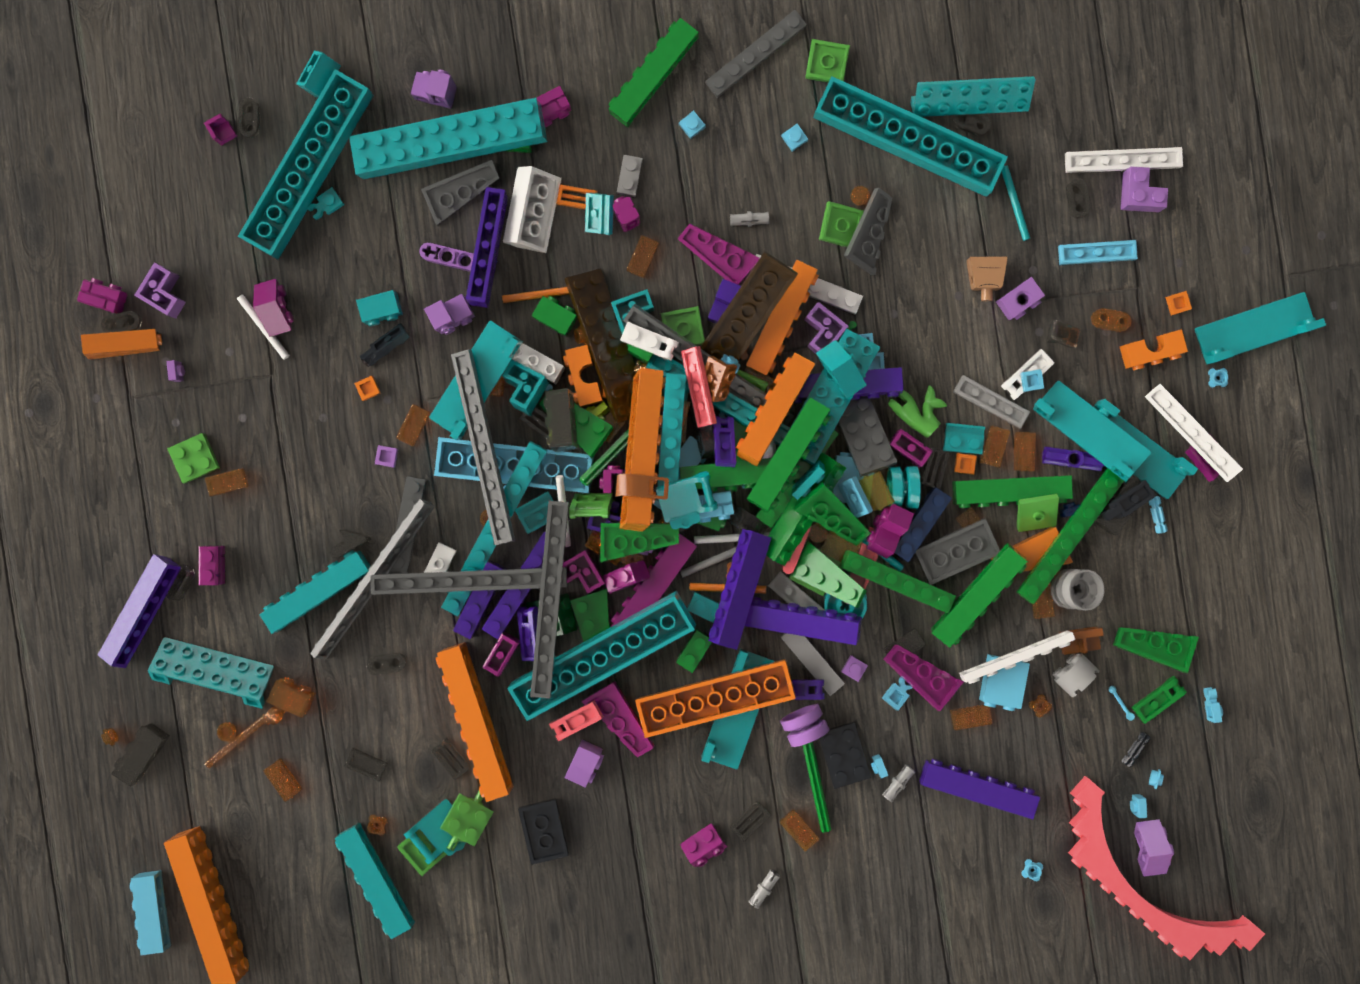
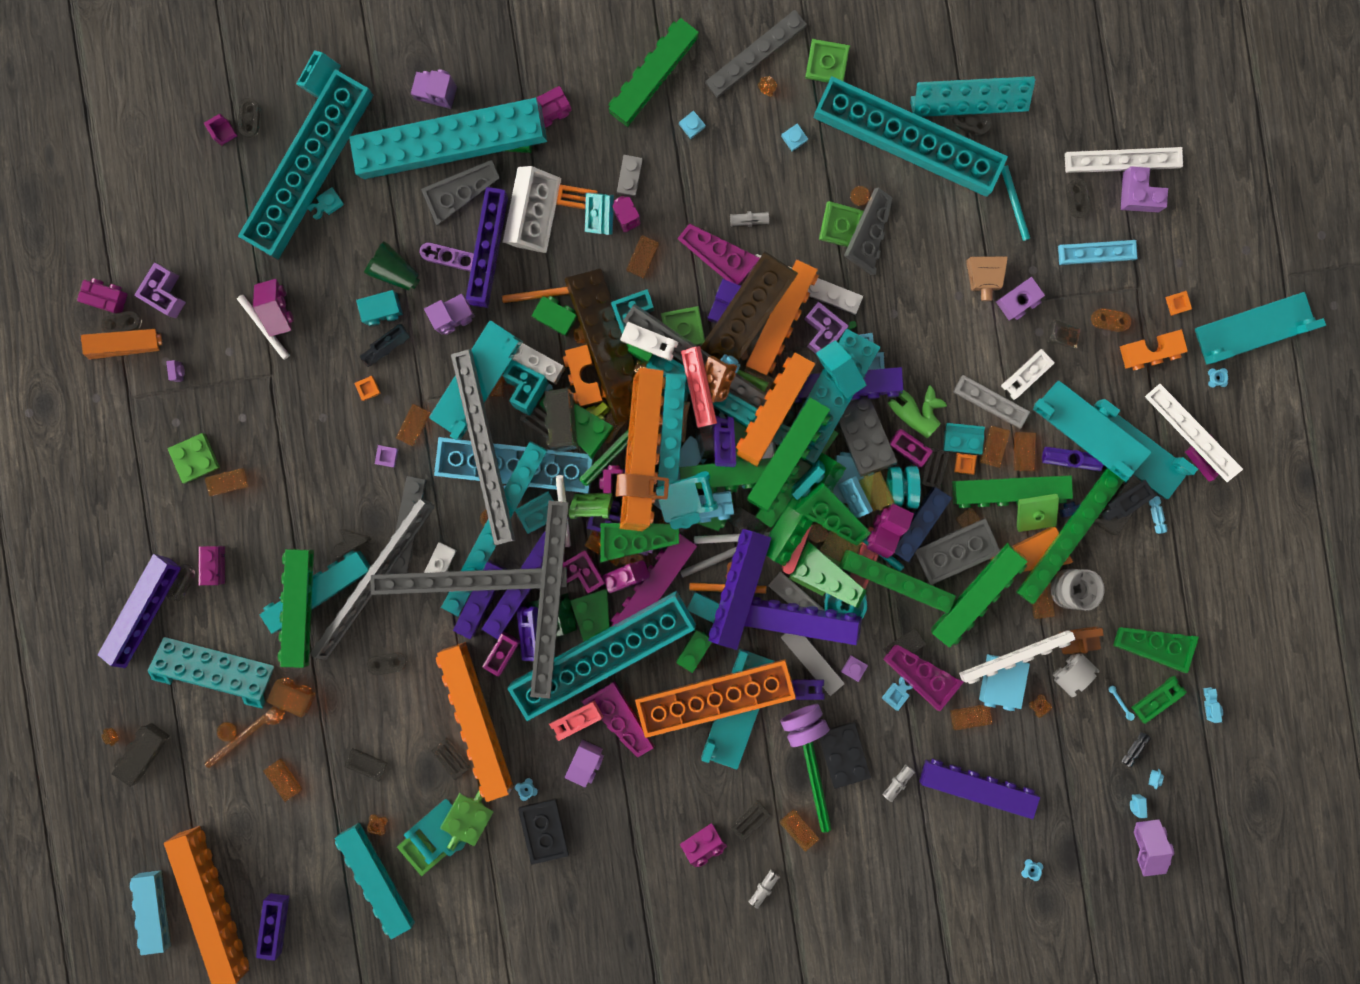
medium azure plate [871,754,888,778] -> none
medium azure plate [1020,369,1044,392] -> none
coral arch [1068,776,1265,960] -> none
none -> dark purple brick [256,893,289,961]
none -> green brick [278,549,314,668]
none -> dark green cone [364,241,420,291]
none -> medium azure plate [515,778,538,801]
none -> clear orange plate [758,76,777,97]

